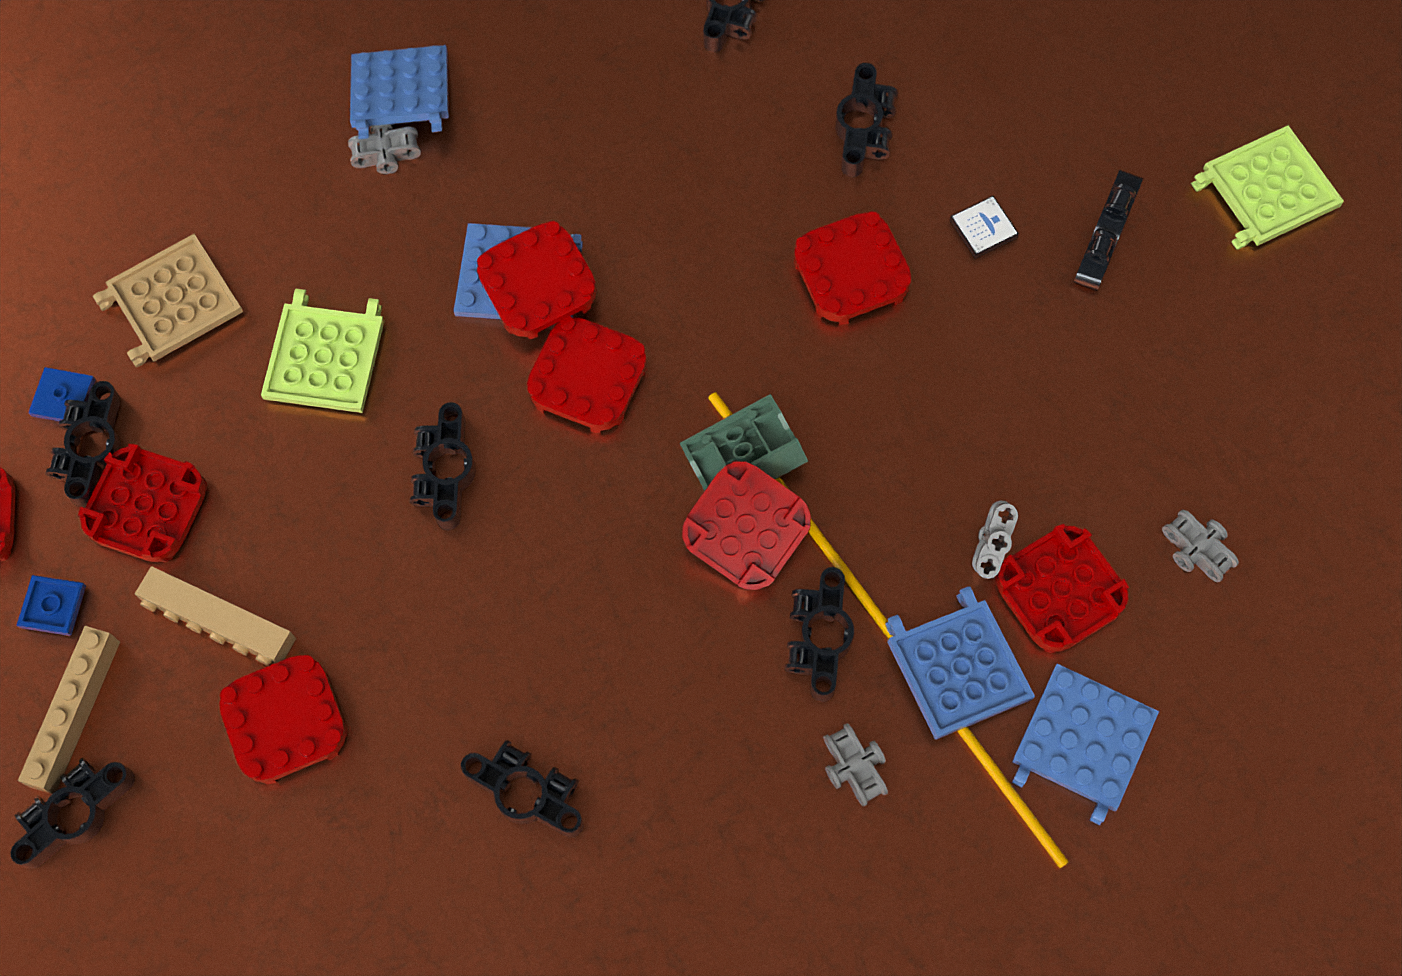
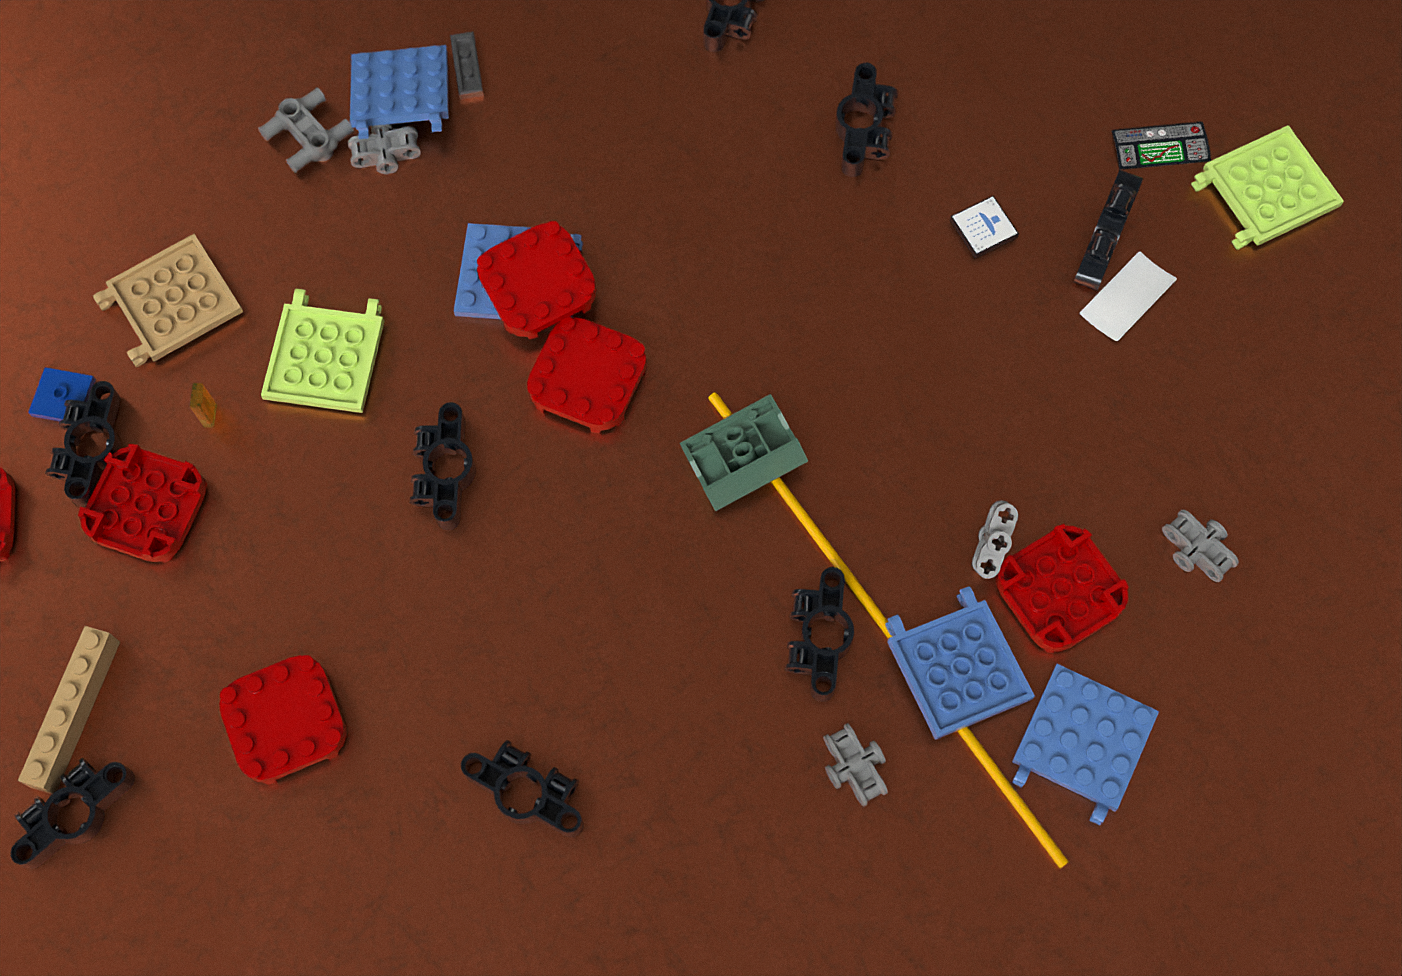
blue plate [17,575,86,636] -> none
tan brick [135,566,296,666] -> none
red plate [682,461,811,590] -> none
red plate [794,211,911,325] -> none
none -> clear yellow tile [190,383,217,427]
none -> light grey piece [258,87,354,173]
none -> flat silver tile [450,32,484,100]
none -> white sticker [1080,251,1177,341]
none -> sticker [1112,122,1211,169]

